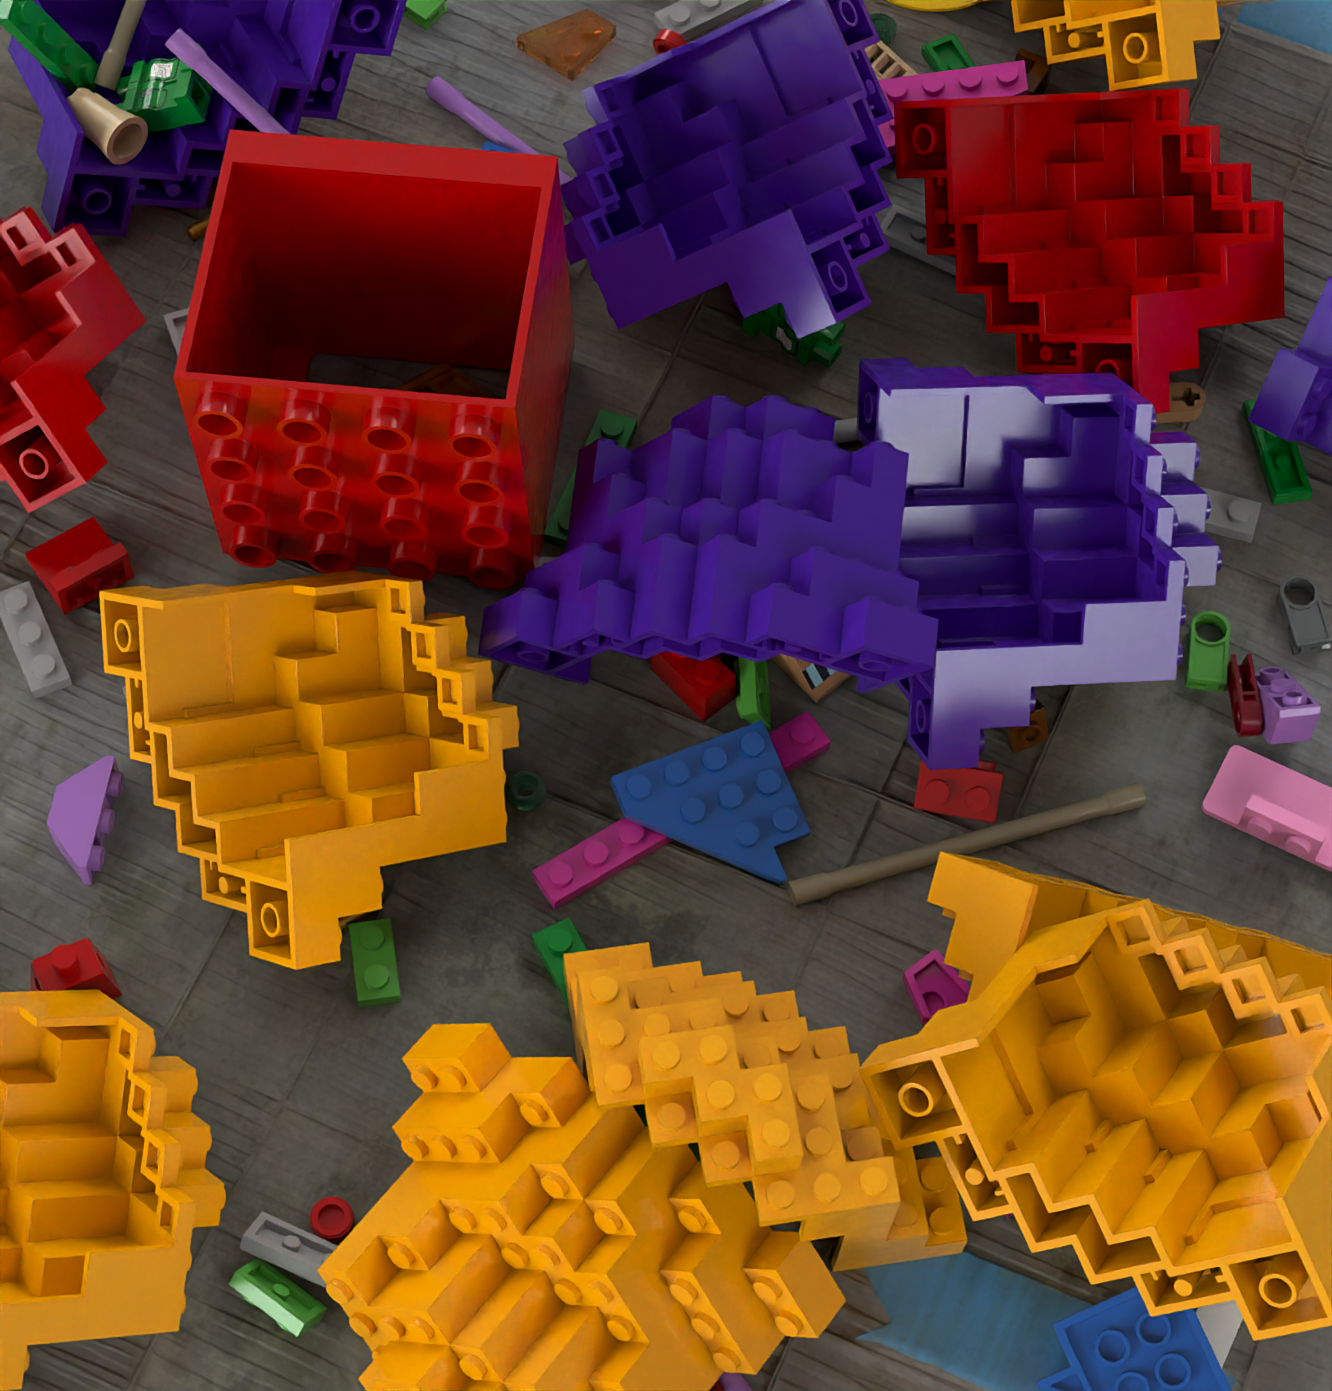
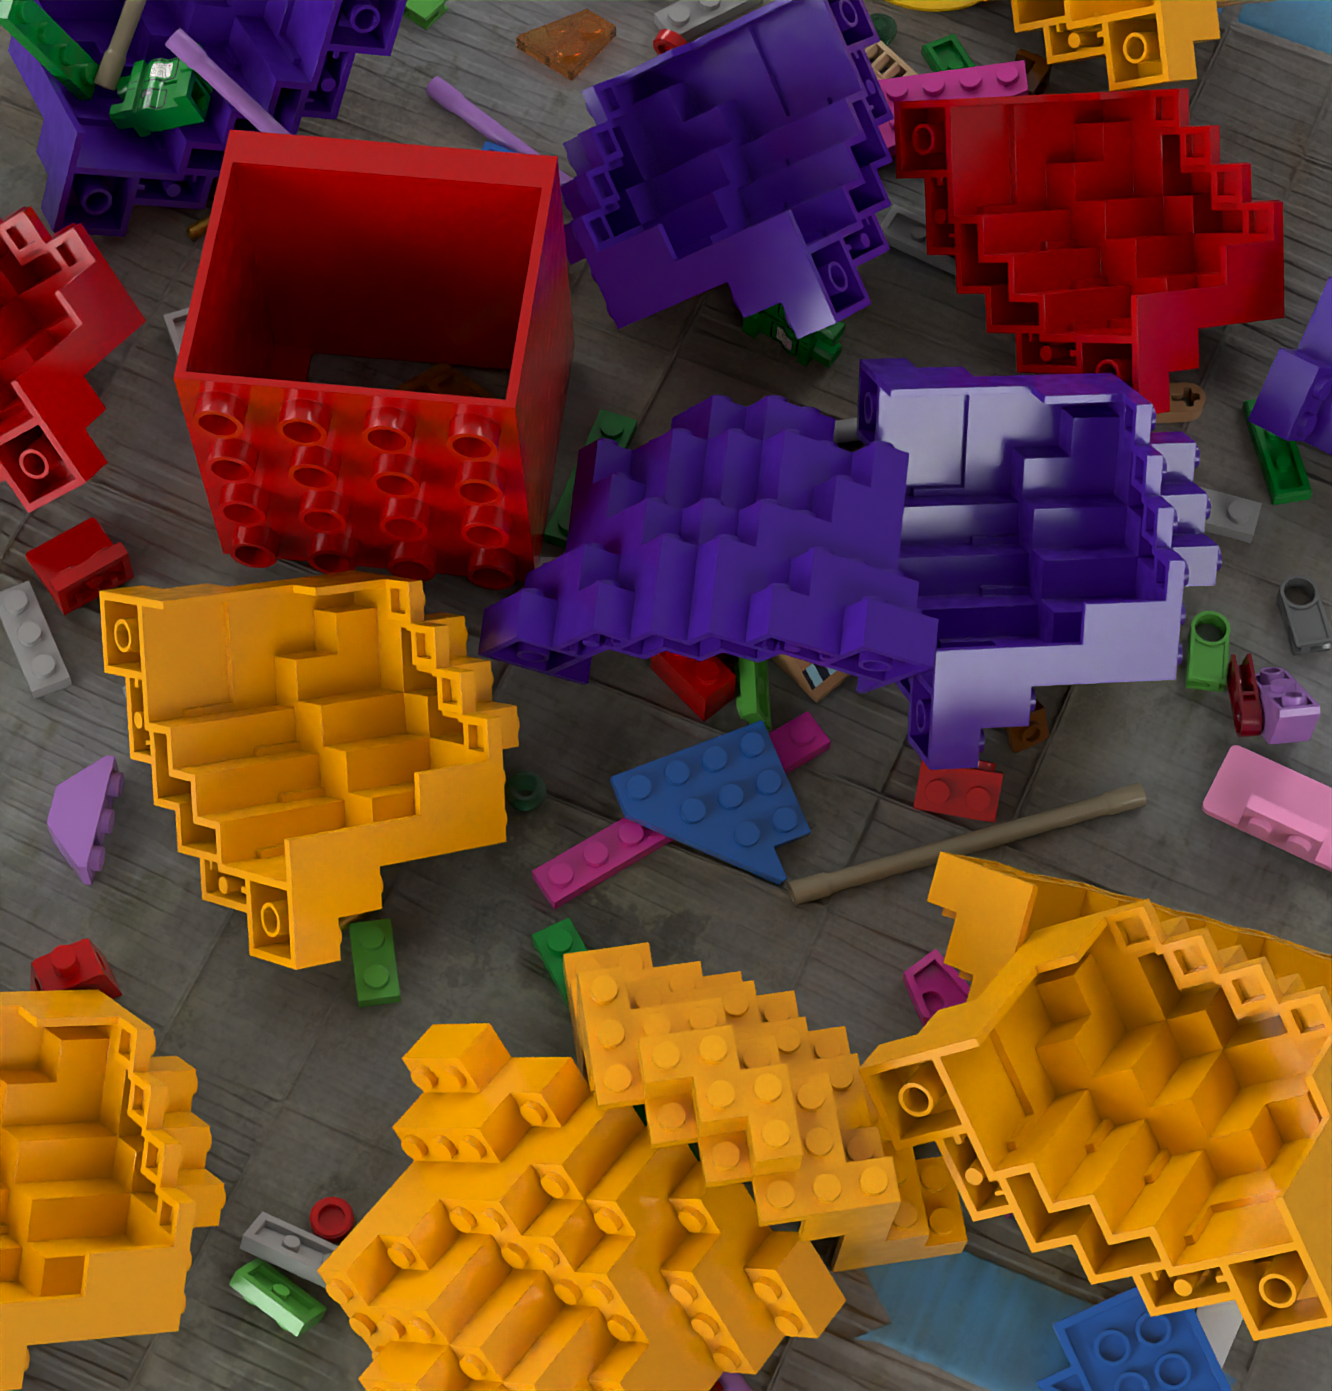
tan plant [66,88,148,165] -> none

